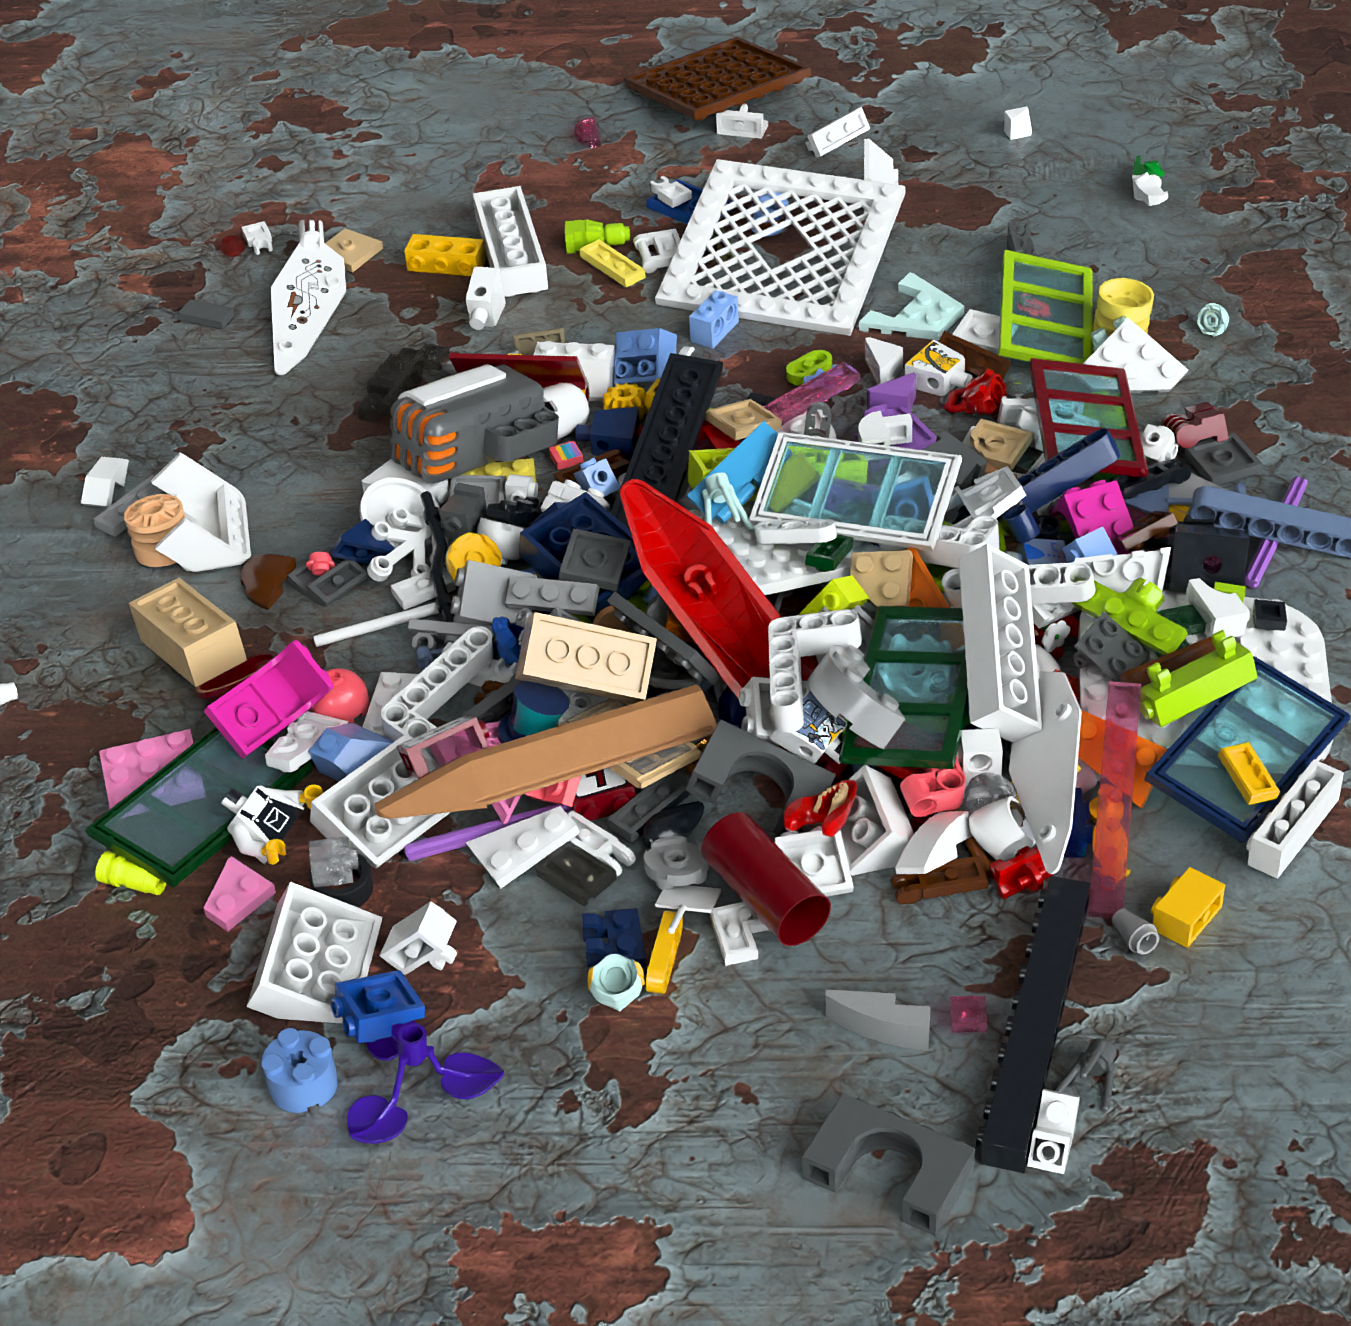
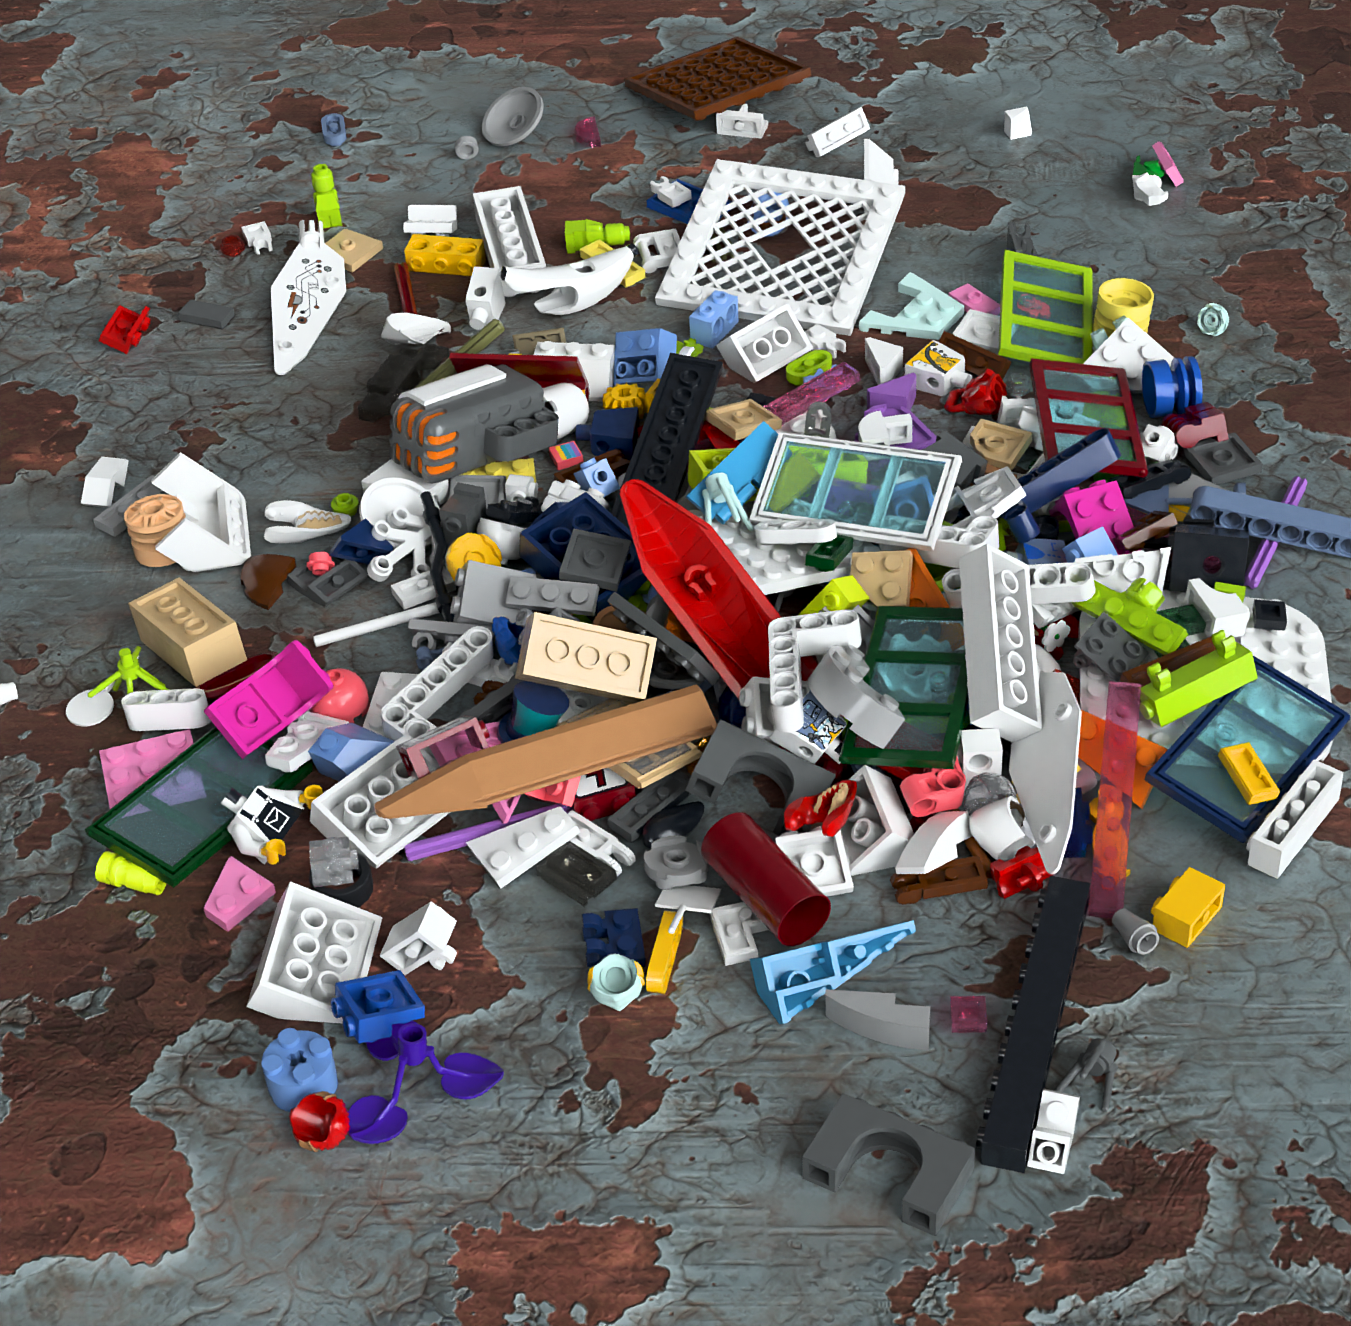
none -> white piece [66,655,139,727]
none -> lime plant [88,646,169,698]
none -> red bracket [99,305,151,354]
none -> white beam [121,688,211,731]
none -> white animal [264,500,351,543]
none -> red hair [289,1091,350,1152]
none -> lime piece [311,164,342,229]
none -> sand blue plate [321,113,347,146]
none -> lime plate [331,493,359,517]
none -> white piece [381,313,451,345]
none -> dark red axle [394,262,417,314]
none -> white bracket [404,205,457,237]
none -> olive axle [413,319,505,389]
none -> light grey tile [454,136,479,160]
none -> light grey dish [482,87,544,147]
none -> white piece [500,243,639,315]
none -> lime plant [676,338,704,357]
none -> white slope [716,303,814,383]
none -> dark azure wedge [750,920,916,1024]
none -> white plate [805,324,846,359]
none -> bright pink plate [948,283,1000,315]
none -> blue wheel [1142,356,1203,418]
none -> bright pink plate [1152,141,1183,187]

